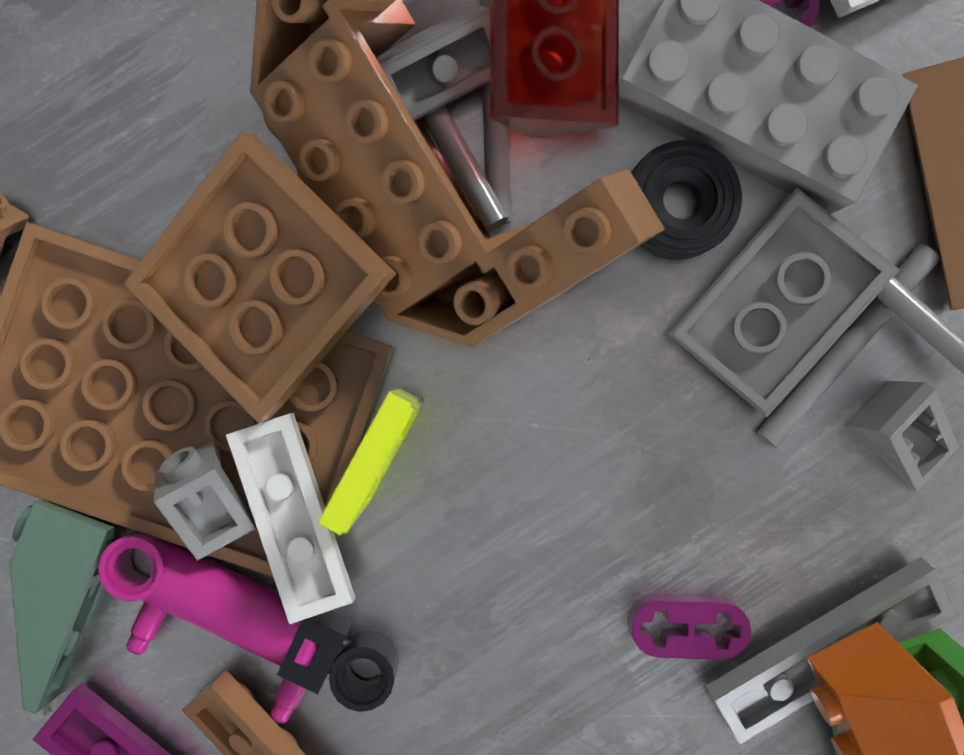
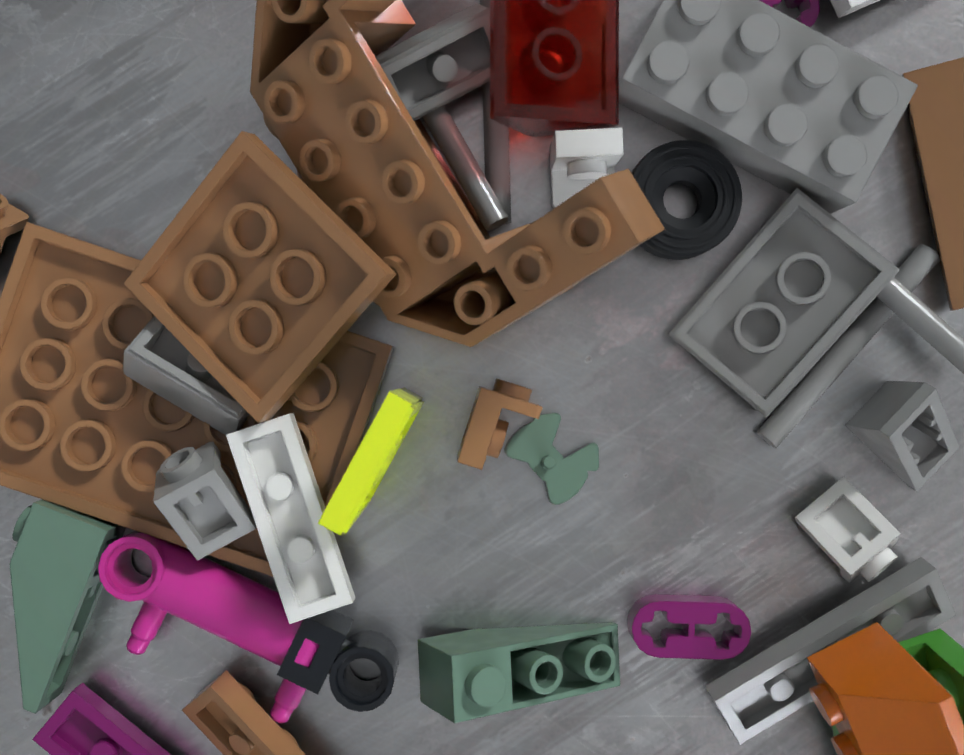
none -> light grey slope [123,316,249,435]
none -> sand green slope [418,622,620,723]
none -> medium nougat bracket [457,378,543,470]
none -> sand green piece [504,413,599,505]
none -> white bracket [549,128,624,208]
none -> white bracket [795,476,901,583]

